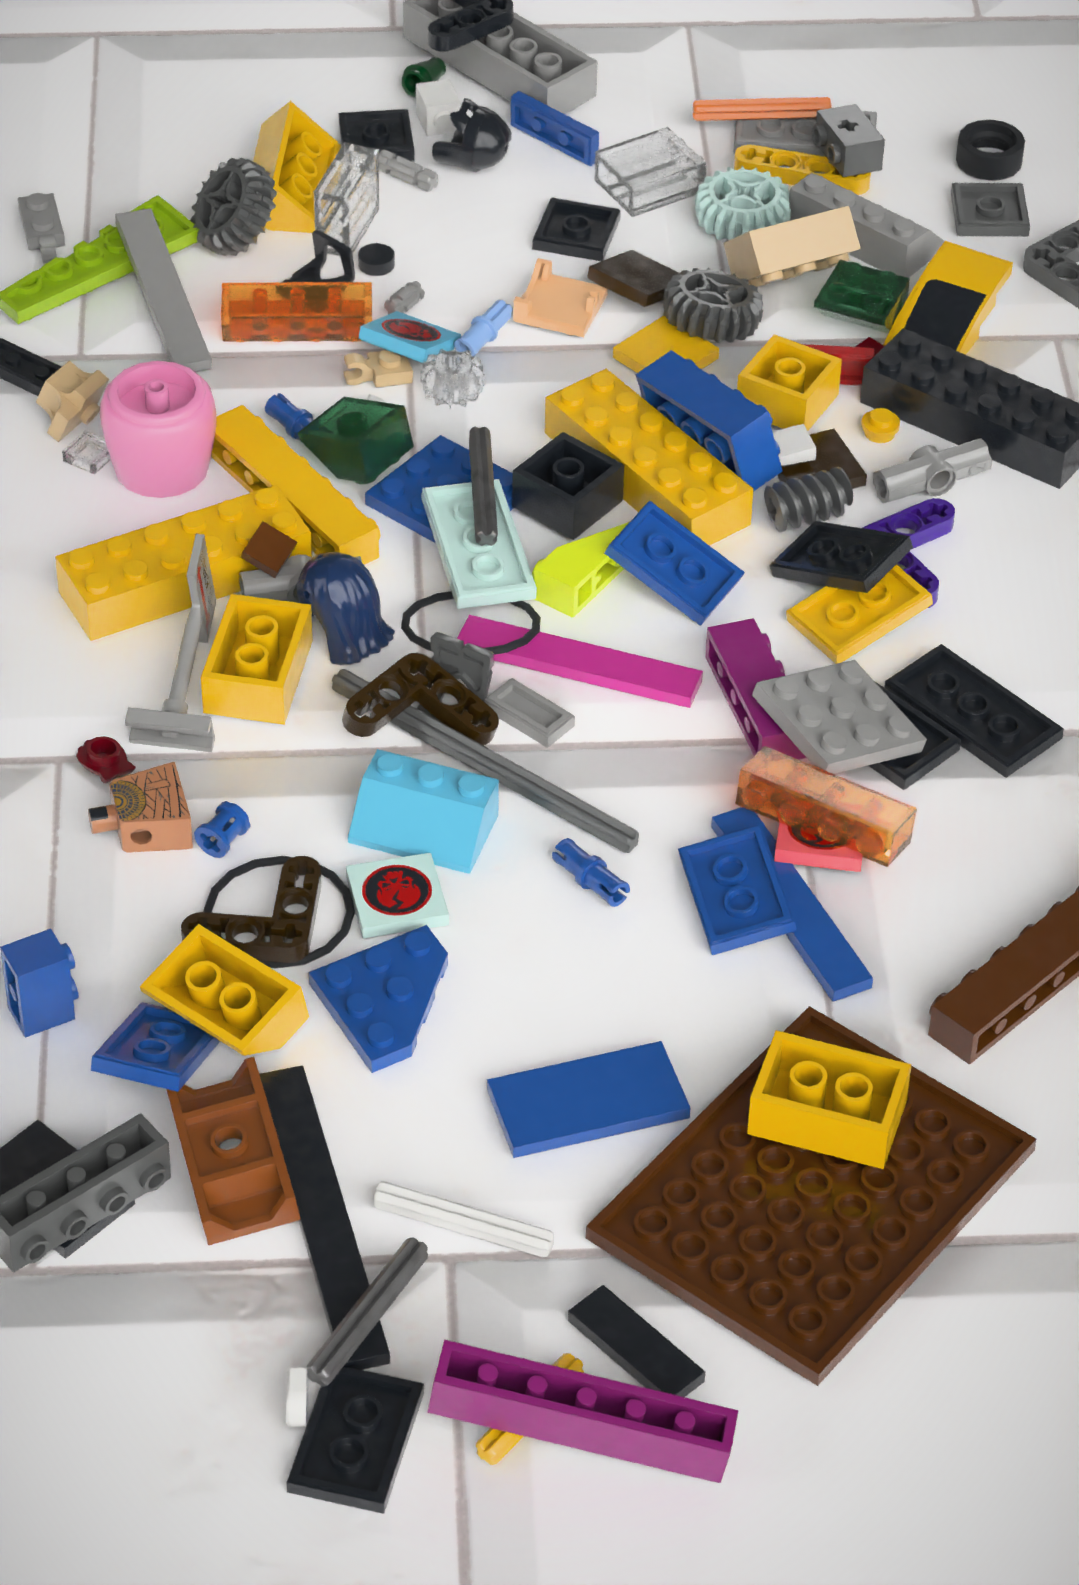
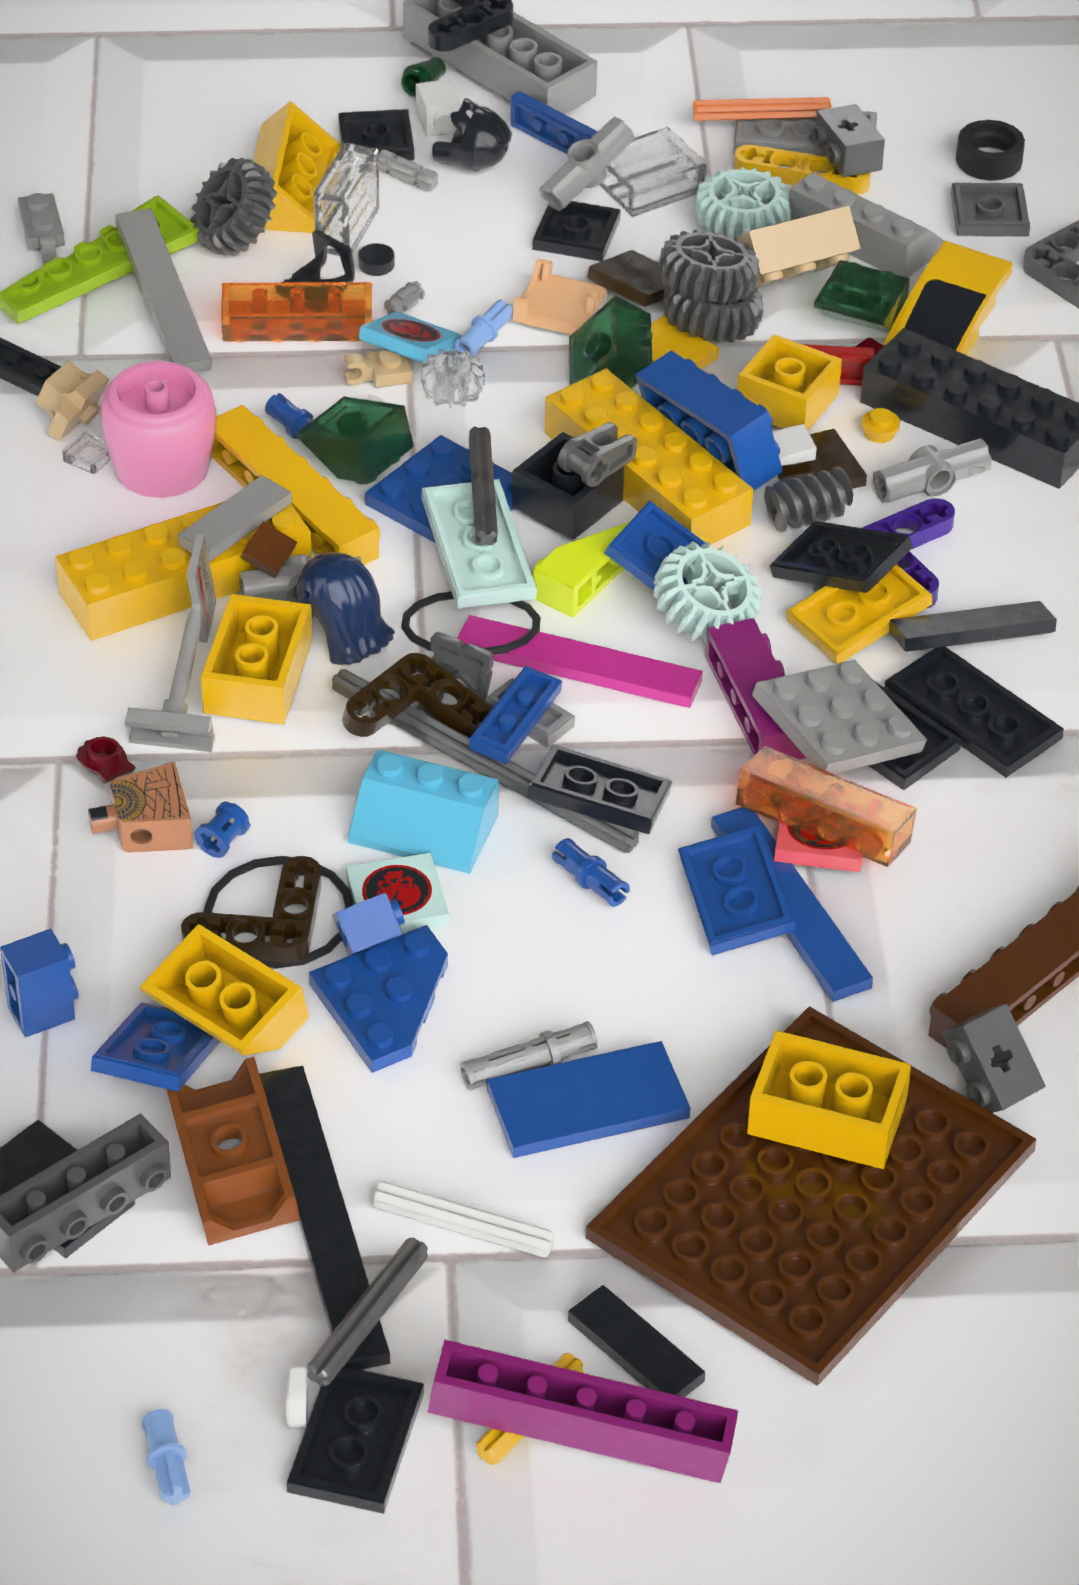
none -> light blue axle [142,1409,190,1505]
none -> light grey tile [178,475,292,562]
none -> brick [332,892,405,956]
none -> light grey pin [460,1021,598,1091]
none -> blue tile [468,666,562,764]
none -> black tile [526,744,673,835]
none -> light grey piece [539,116,635,212]
none -> dark grey piece [558,422,637,487]
none -> clear green slope [569,295,653,389]
none -> light aqua gear [652,541,762,644]
none -> dark grey gear [658,229,760,305]
none -> black tile [889,601,1057,652]
none -> dark grey brick [942,1004,1046,1113]

